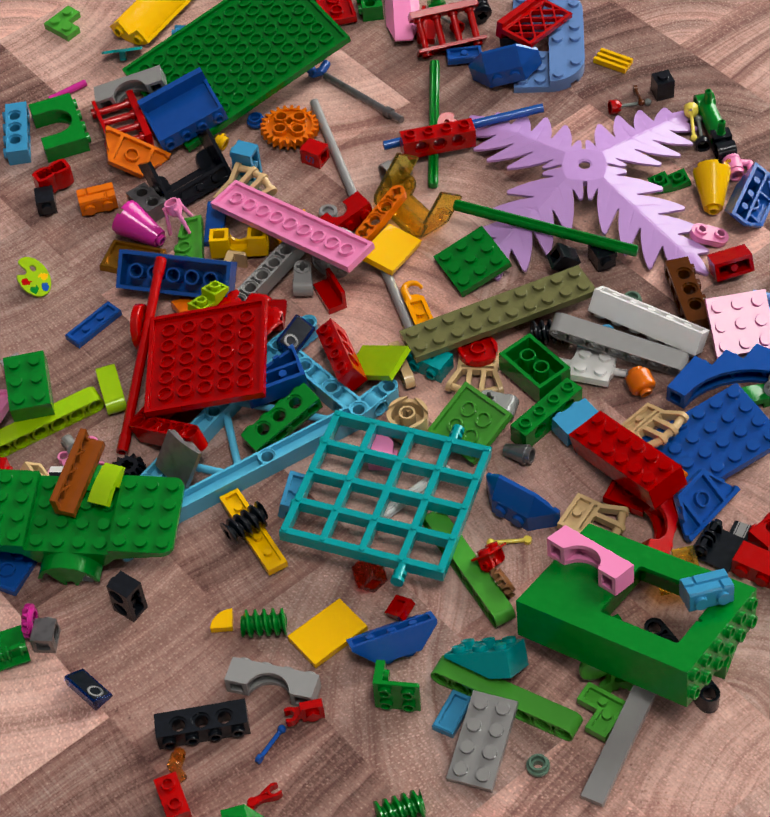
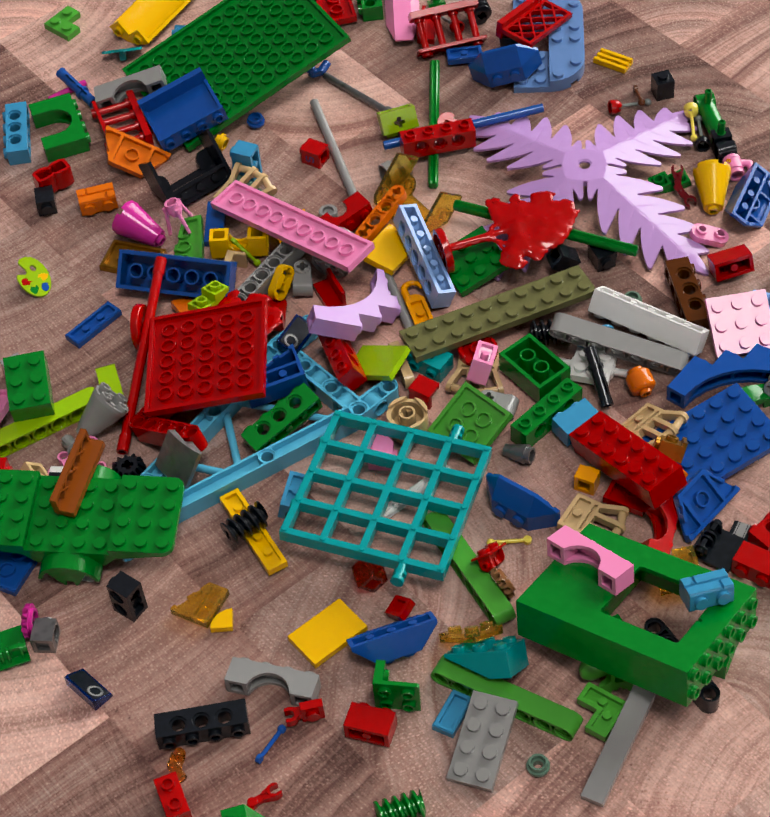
lime slope [87,463,125,508] -> none
flat silver brick [126,182,166,222] -> none
green piece [241,608,287,638] -> none
orange gear [260,105,319,150] -> none
none -> blue pin [56,67,95,108]
none -> light grey cone [76,382,129,436]
none -> clear yellow wing [170,582,230,628]
none -> lime hinge [230,237,261,267]
none -> yellow beam [268,264,294,301]
none -> lavender arch [307,268,401,341]
none -> red brick [343,702,398,747]
none -> lime brick [376,103,419,138]
none -> light blue brick [393,204,456,309]
none -> red panel [408,374,439,410]
none -> red plant [433,191,580,274]
none -> clear yellow plate [439,621,503,643]
none -> bright pink slope [466,340,498,386]
none -> light orange plate [574,464,600,496]
none -> black pin [583,346,614,408]
none -> pearl gold brick [653,434,688,463]
none -> dark red piece [671,165,697,210]

